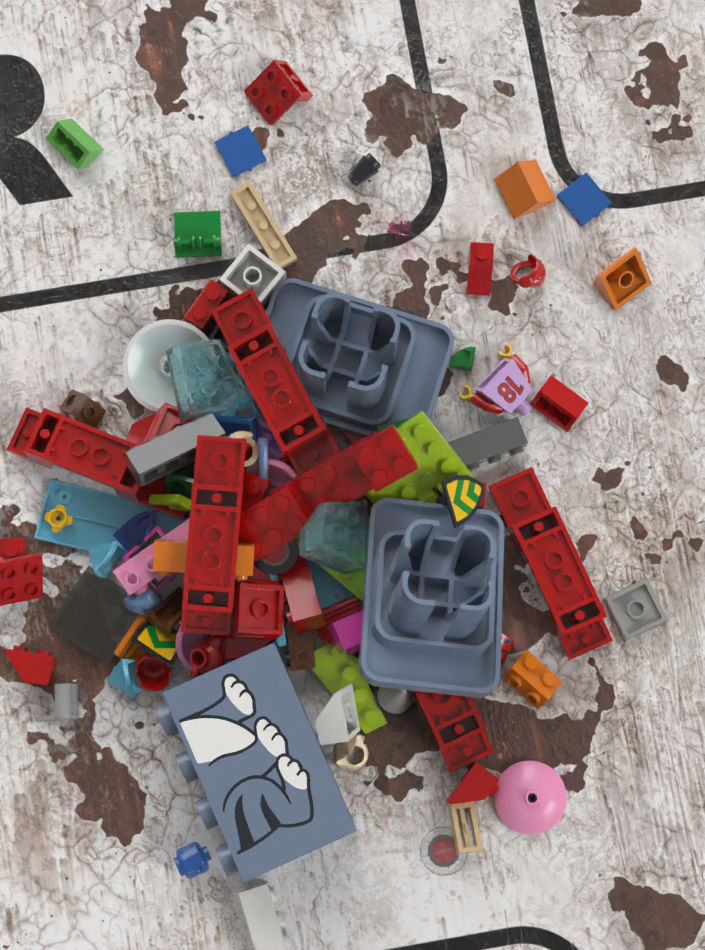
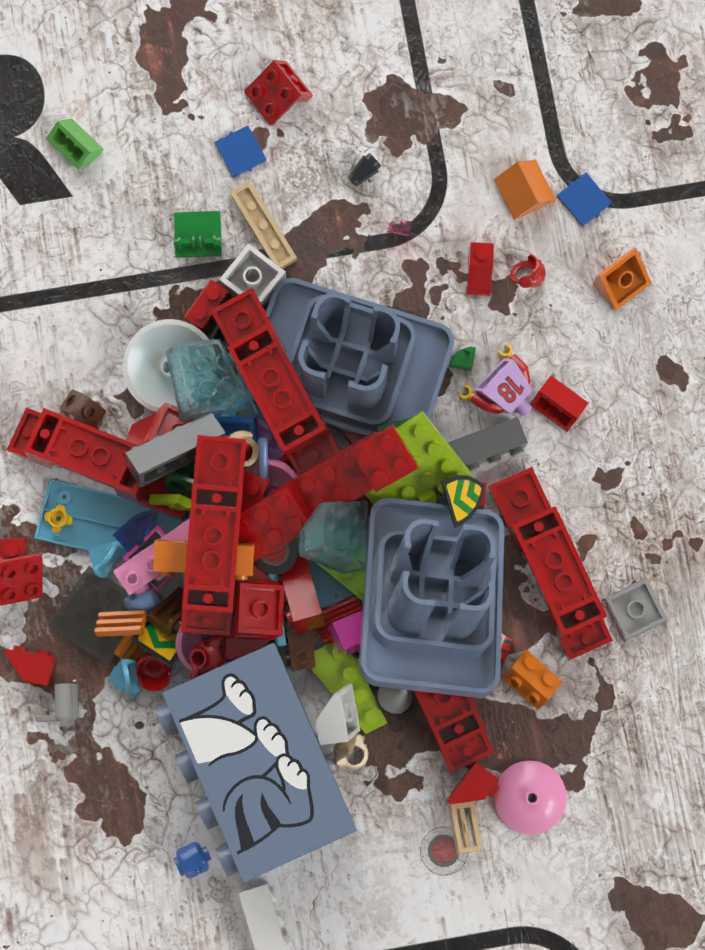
none -> orange tile [94,610,147,637]

